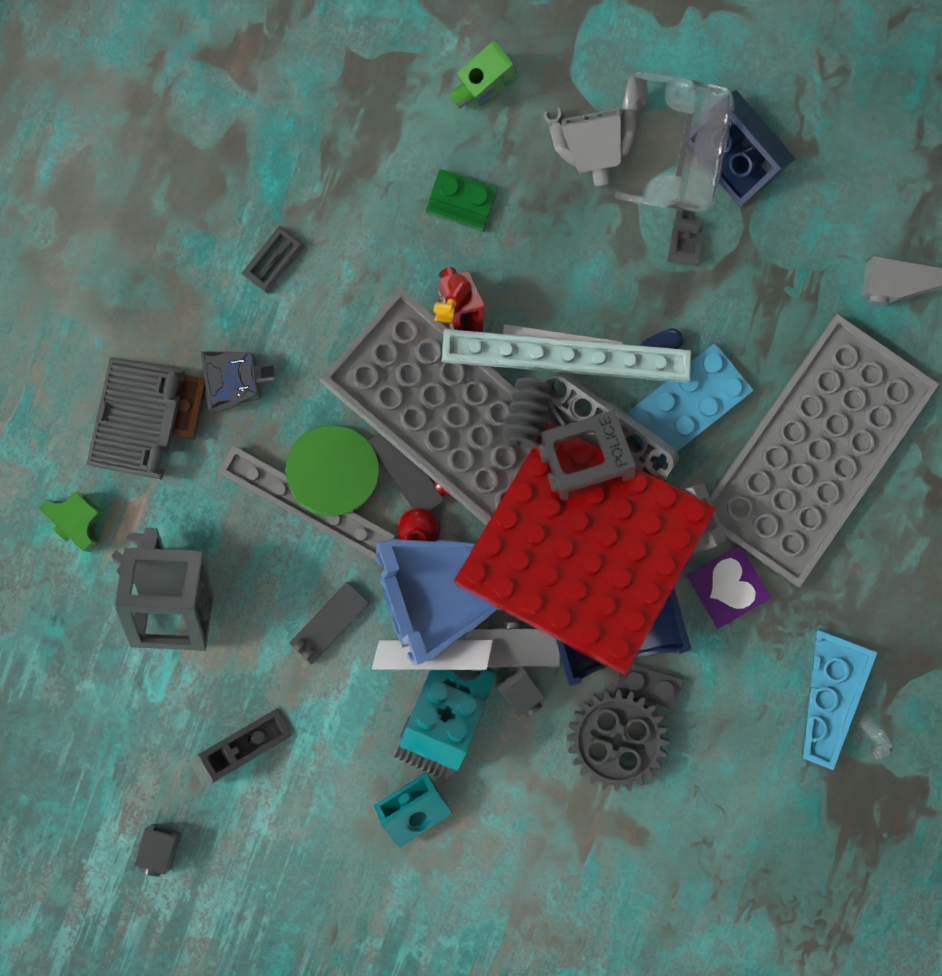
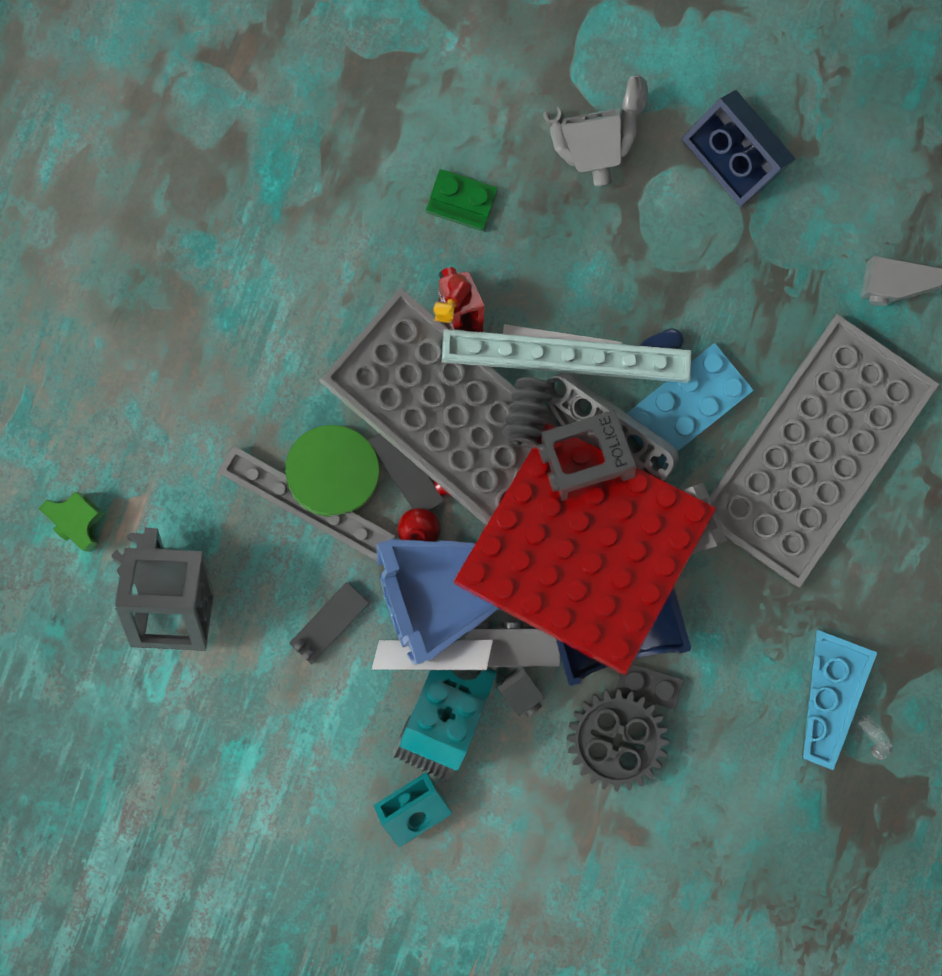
dark grey window [86,358,185,480] -> none
dark grey brick [134,824,181,877] -> none
reddish brown plate [172,374,206,440] -> none
dark grey slope [188,709,292,788] -> none
dark grey torso [201,351,276,413] -> none
dark grey tile [242,225,304,294] -> none
bright green torso [449,40,519,109] -> none
clear windscreen [615,71,734,212] -> none
dark grey slope [667,200,703,266] -> none
tile [685,545,771,629] -> none

